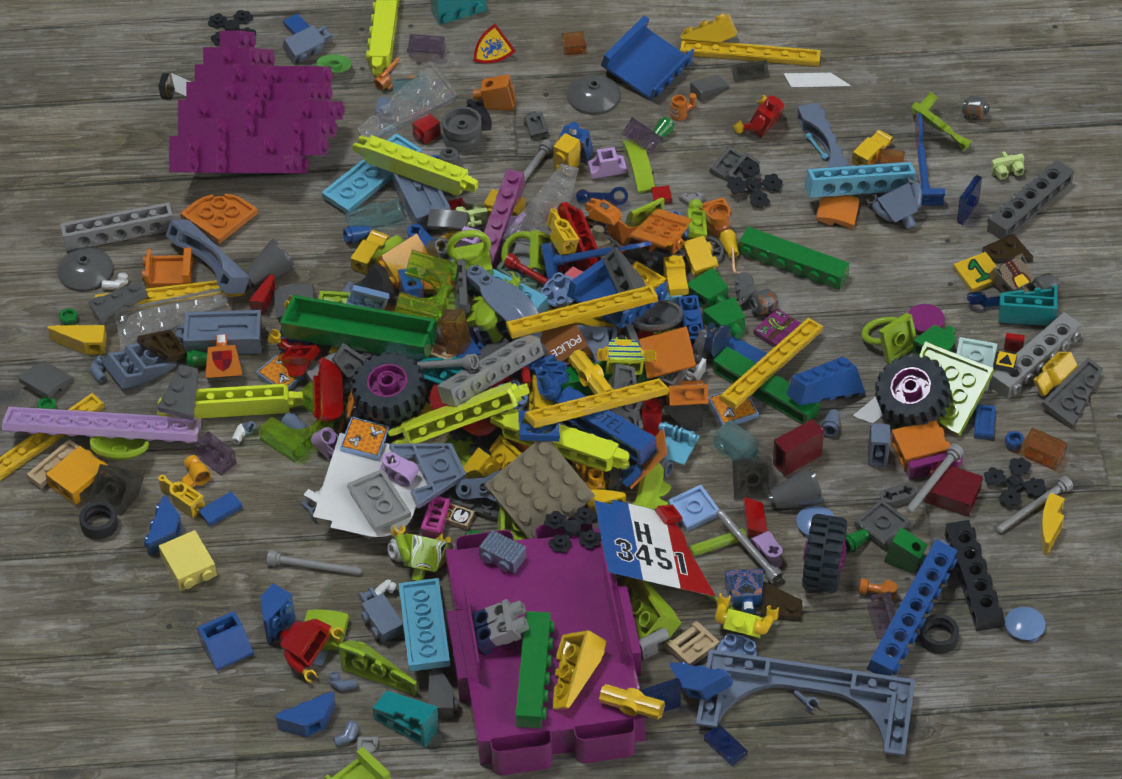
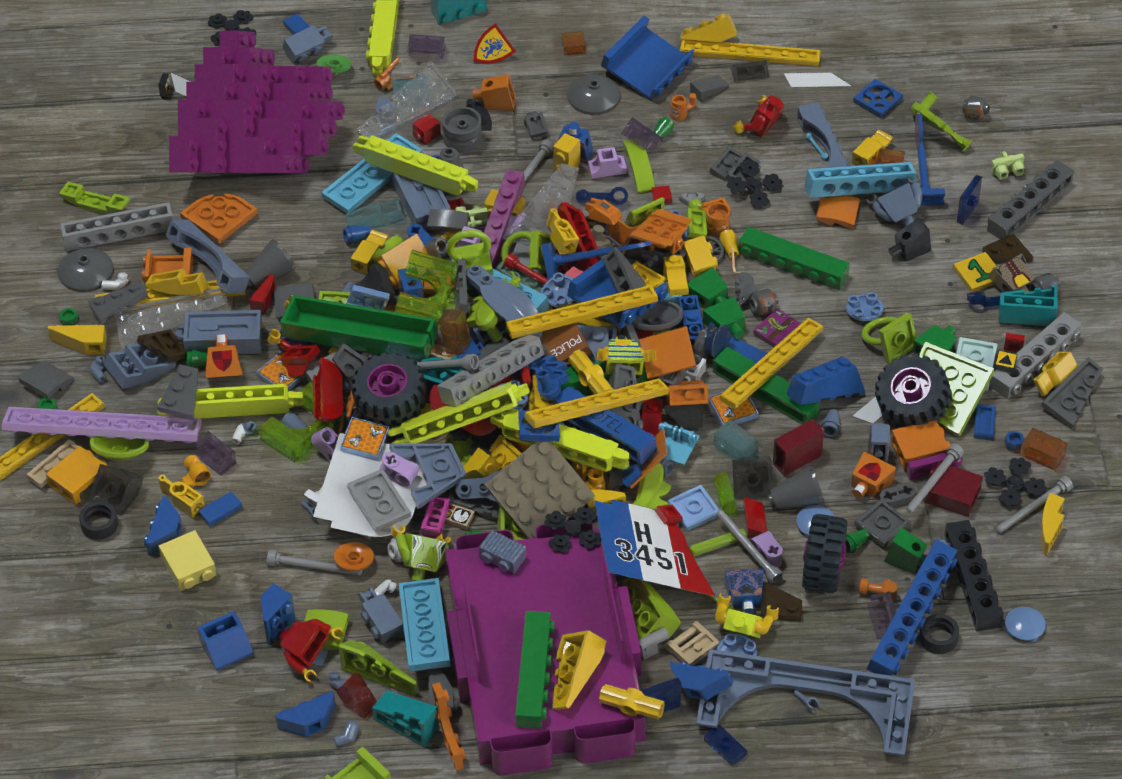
light grey tile [357,737,379,754] -> none
light grey hips [471,599,529,656] -> none
magenta tile [908,303,945,334] -> none
none -> lime slope [59,182,131,214]
none -> yellow slope [145,269,208,295]
none -> orange dish [334,542,374,571]
none -> clear red brick [336,672,377,718]
none -> orange plate [432,682,466,771]
none -> clear neon green brick [713,471,737,515]
none -> medium blue dish [846,292,884,321]
none -> orange torso [851,452,896,498]
none -> blue piece [853,79,903,118]
none -> black torso [888,218,932,261]

